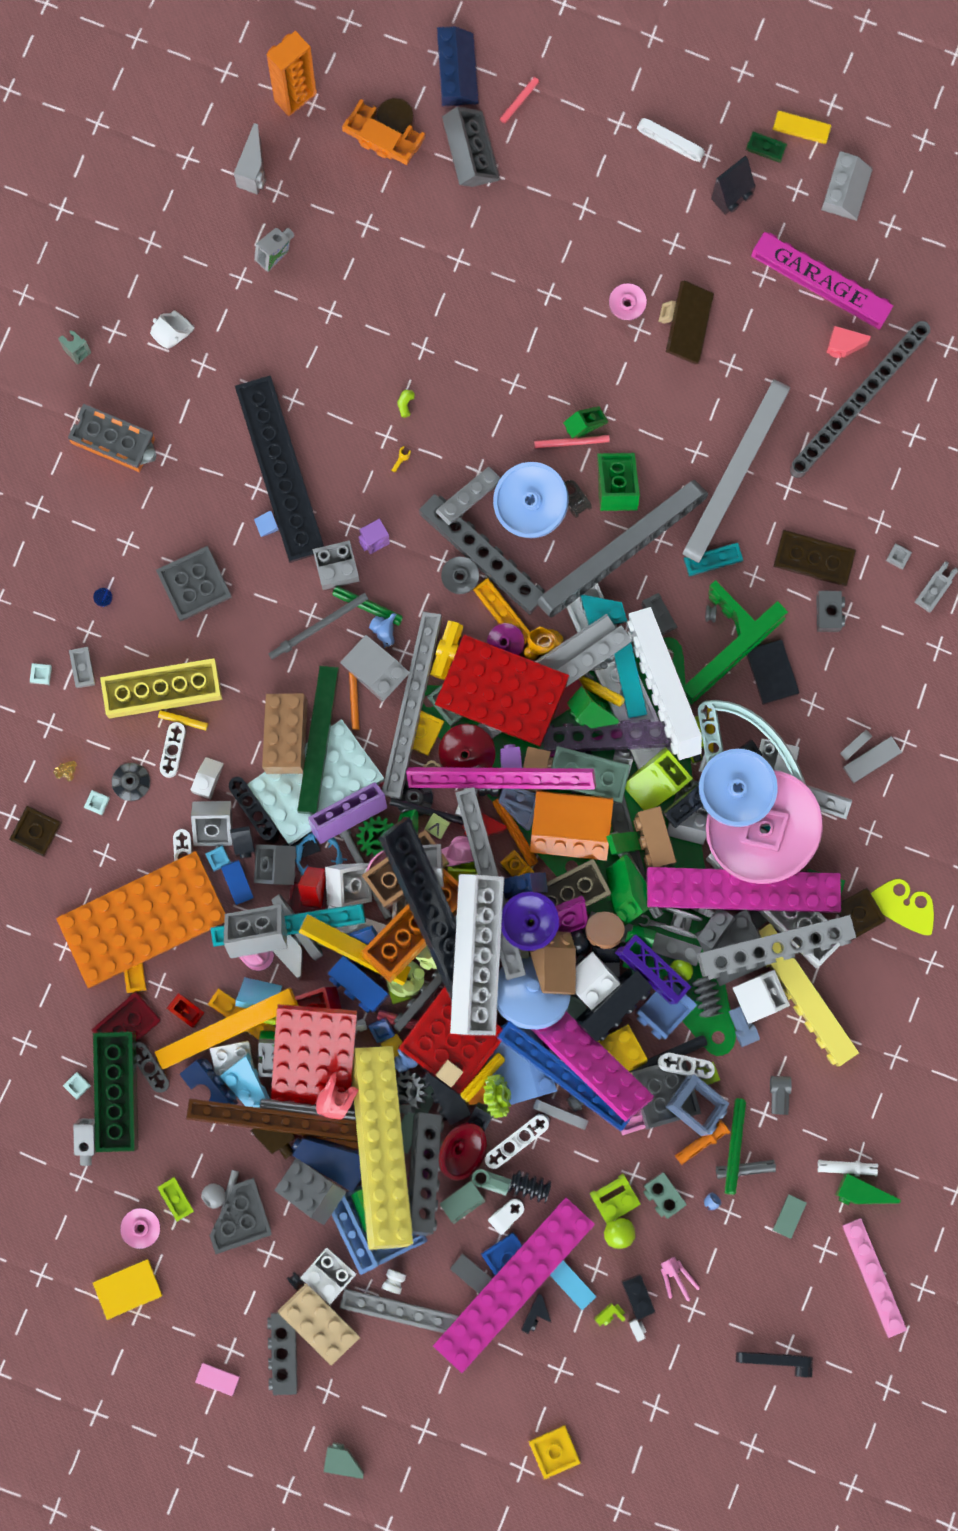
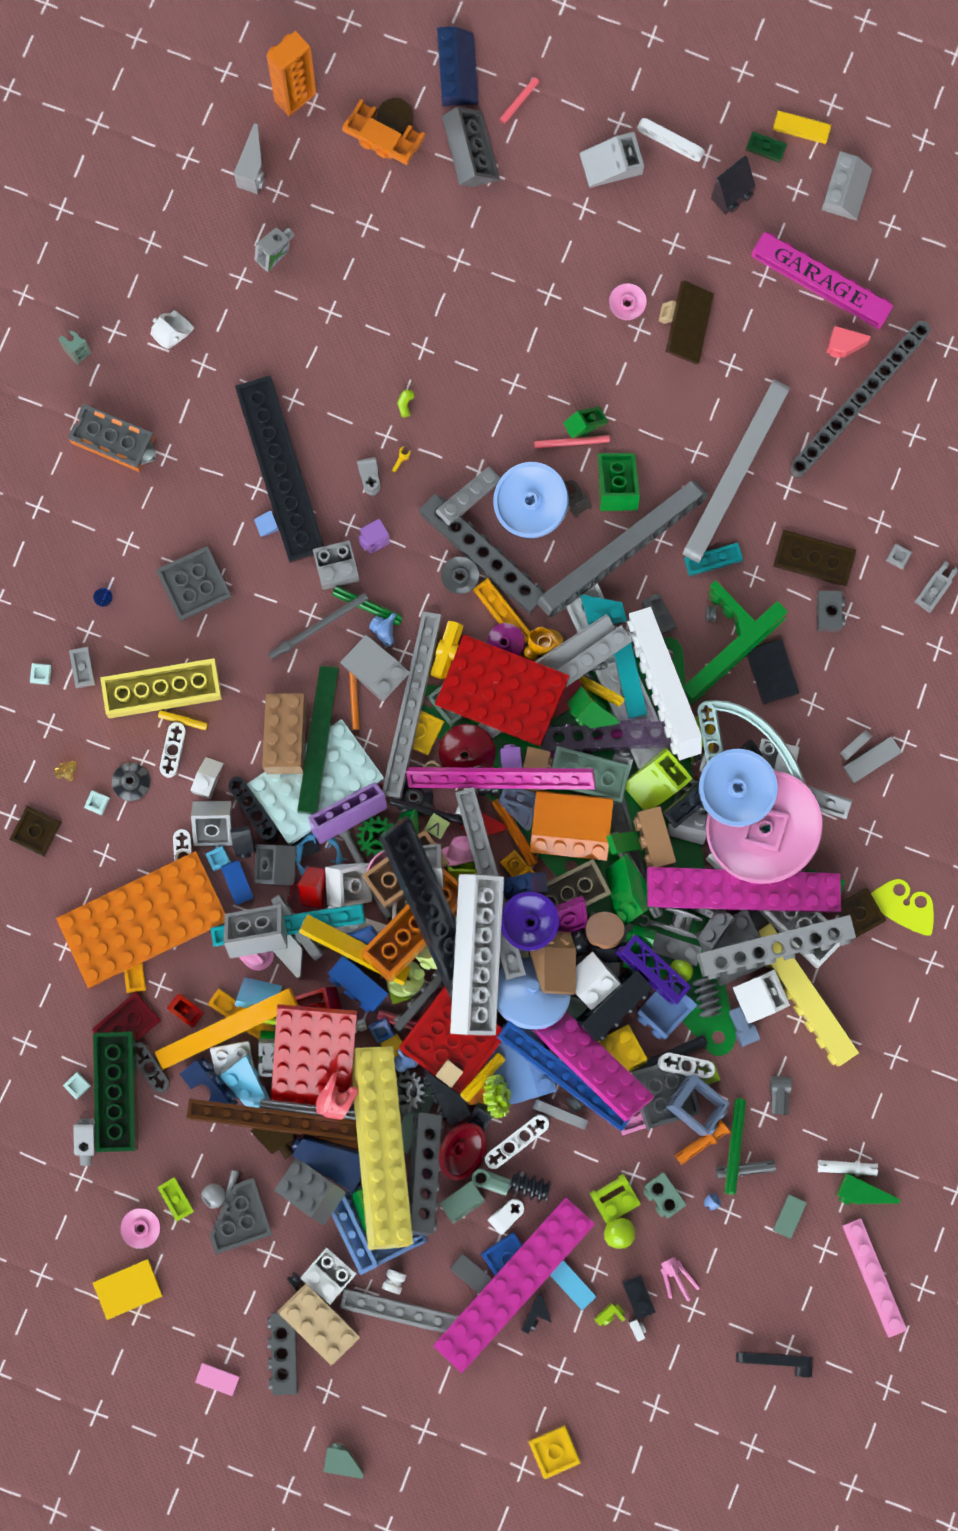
none -> light grey piece [357,457,381,495]
none -> slope [579,132,644,188]

